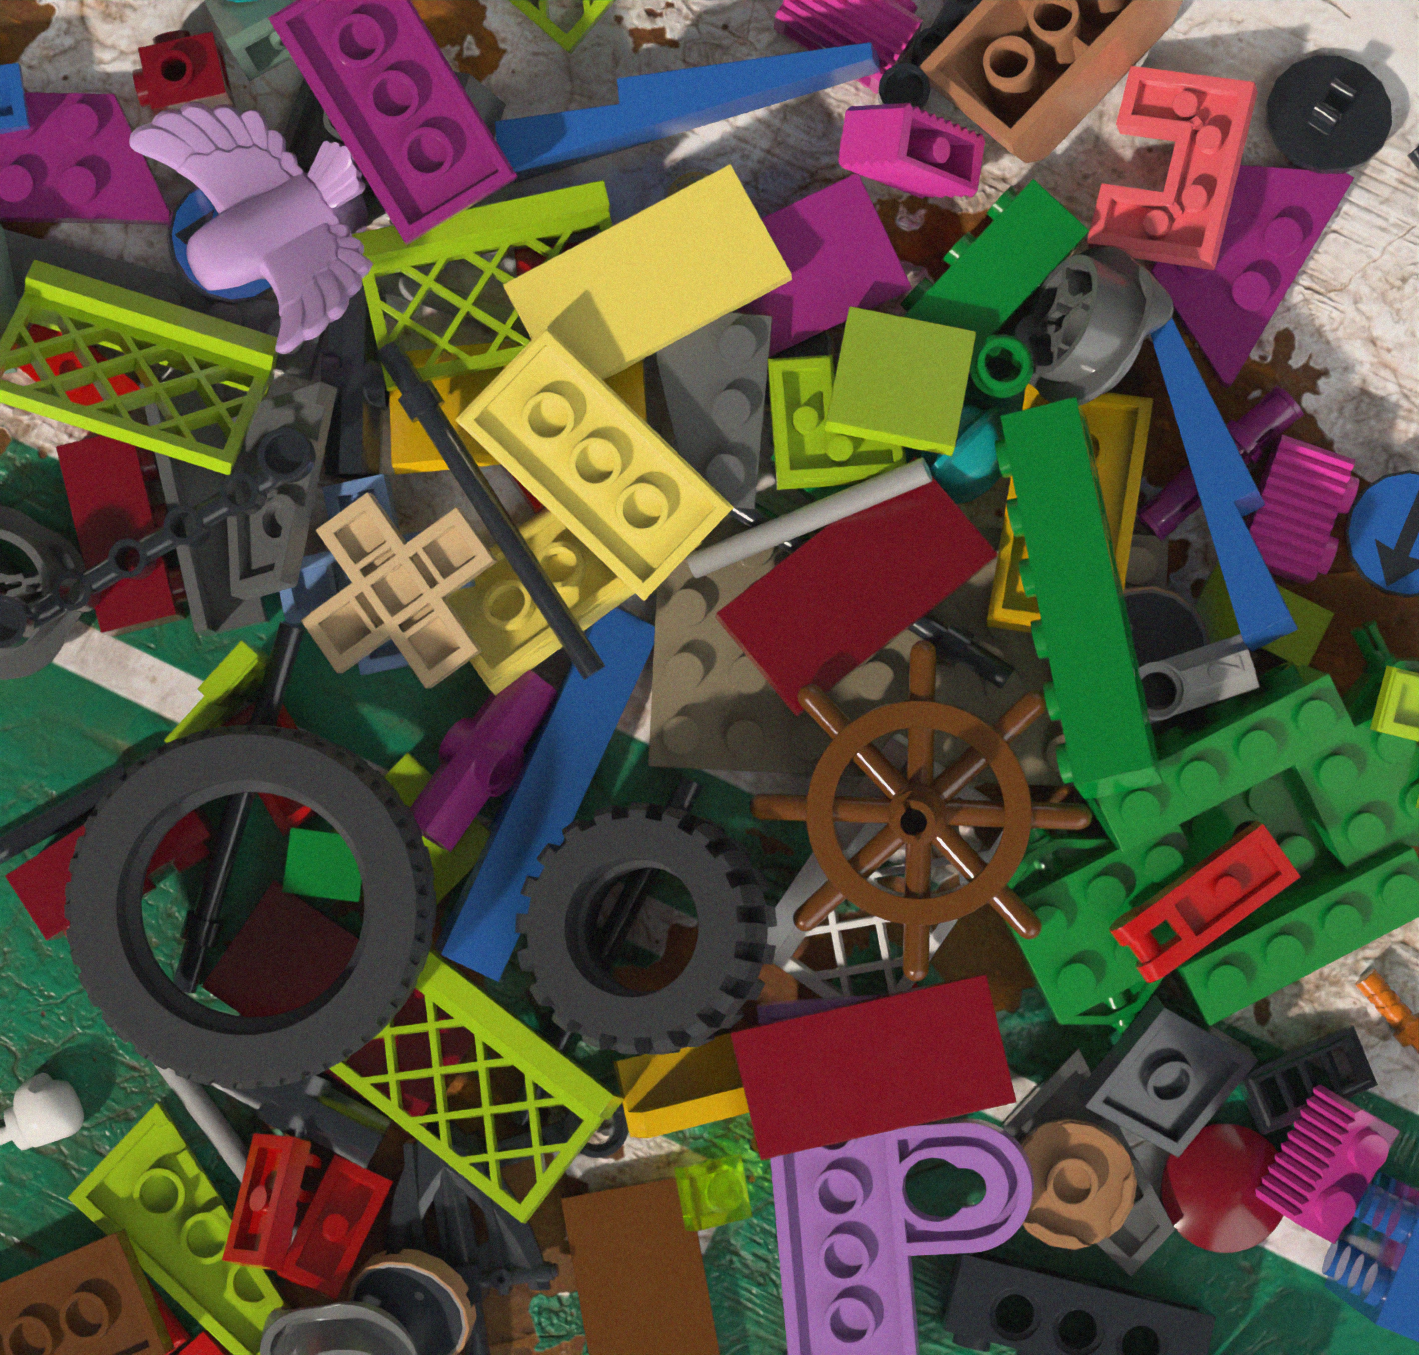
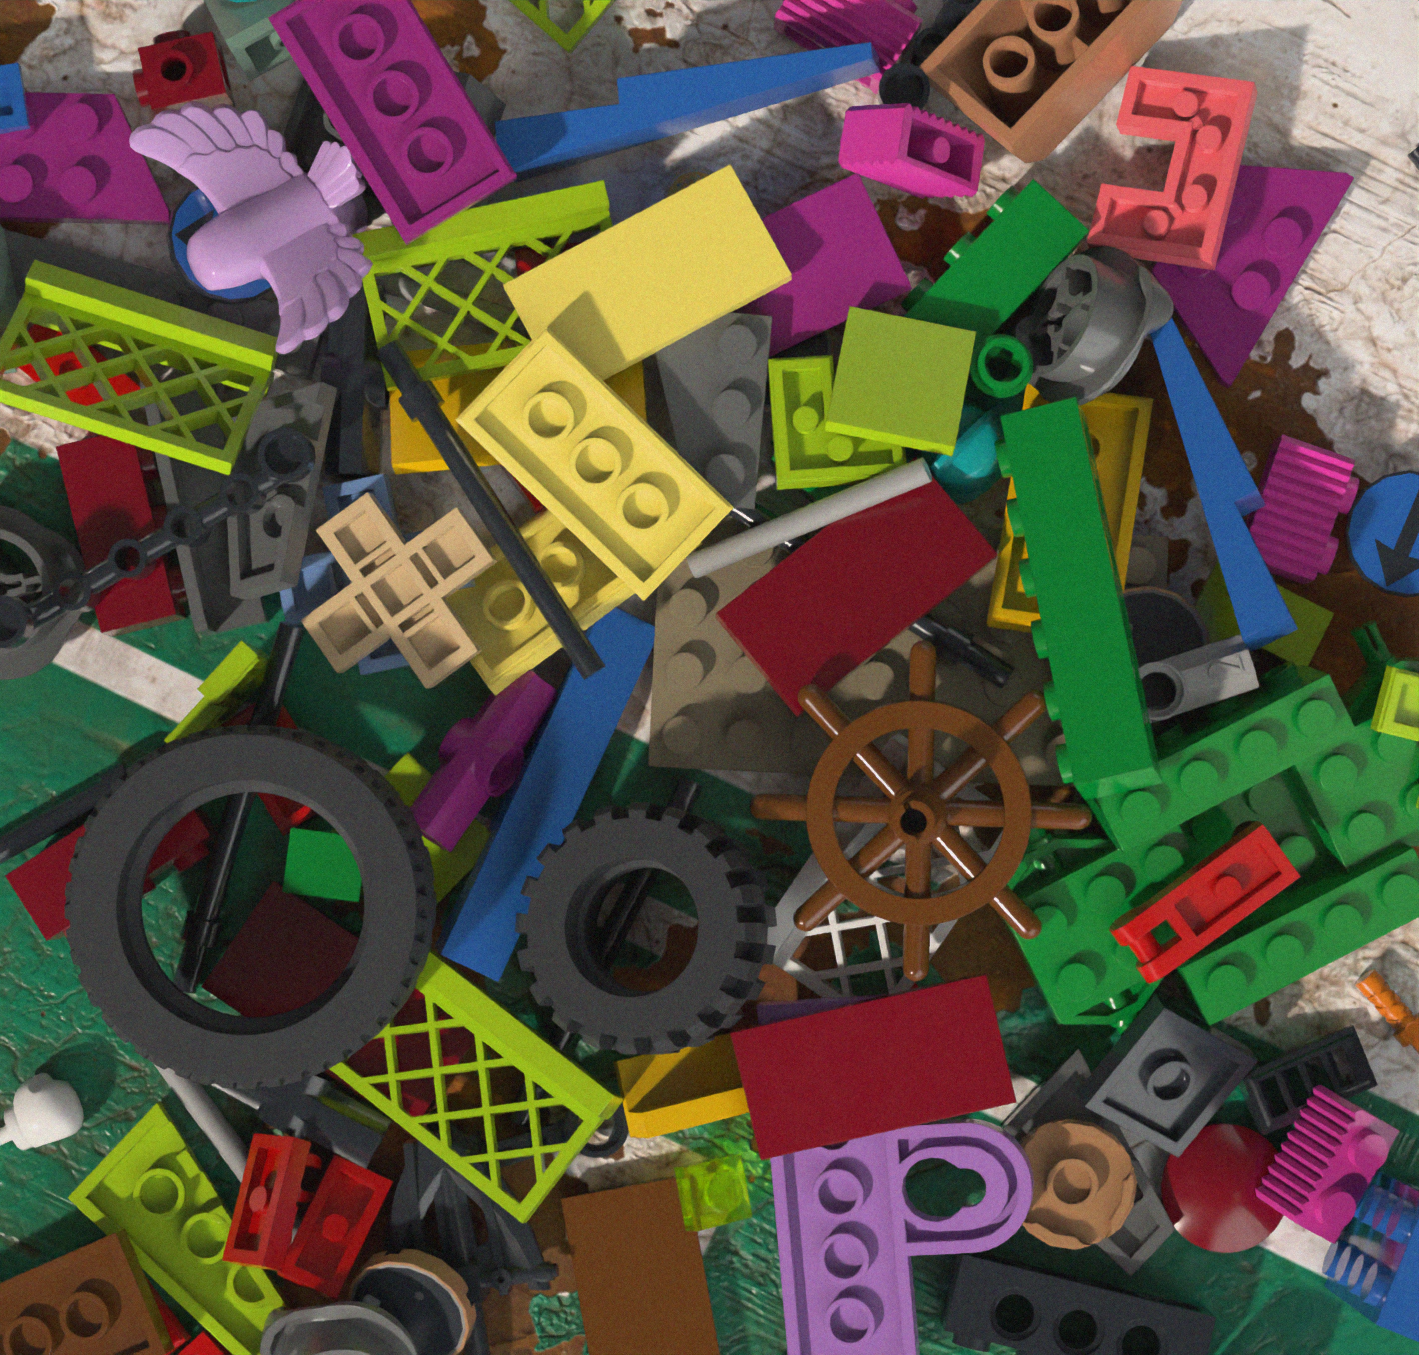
magenta pin [1136,385,1304,542] -> none
black piece [1266,56,1392,174] -> none

